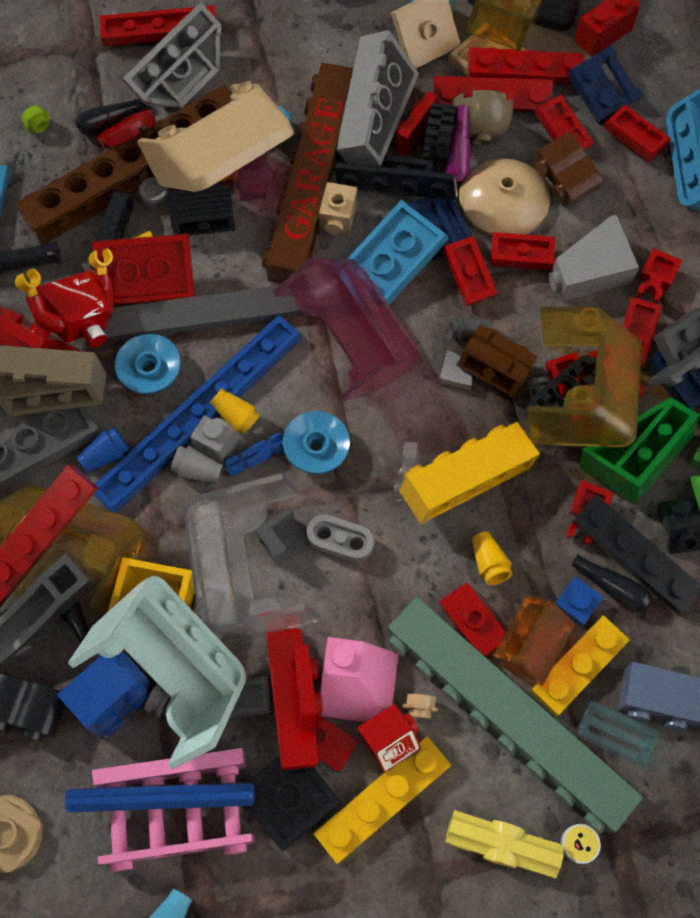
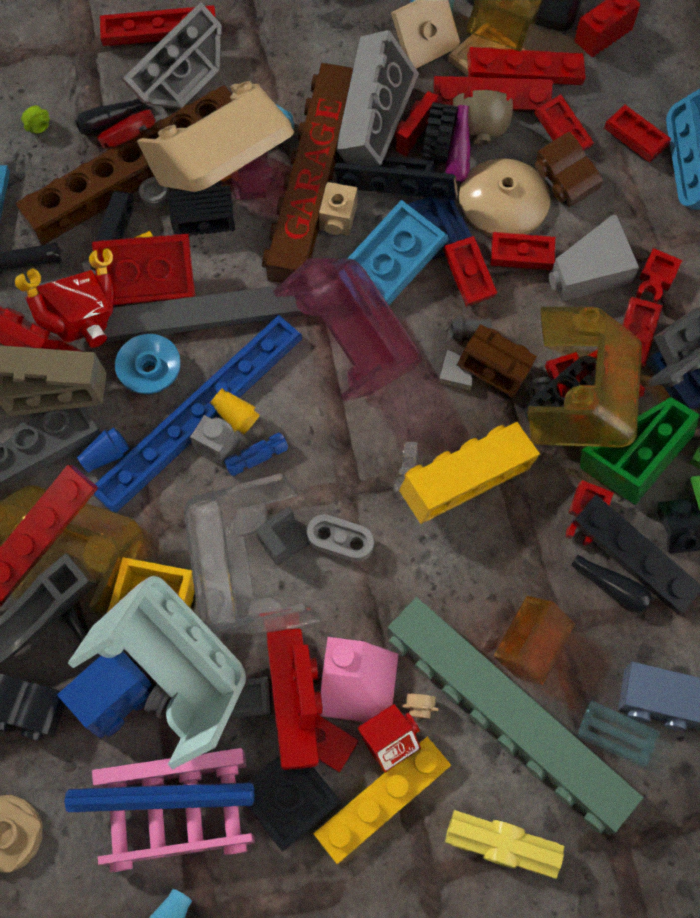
light grey cone [170,446,223,484] -> none
dark azure dish [283,411,350,474] -> none
red plate [439,582,510,657] -> none
yellow cone [471,531,512,586] -> none
yellow plate [530,615,630,718] -> none
blue plate [553,576,604,628] -> none
light yellow tile [560,824,601,864] -> none
dark blue plate [567,45,644,123] -> none

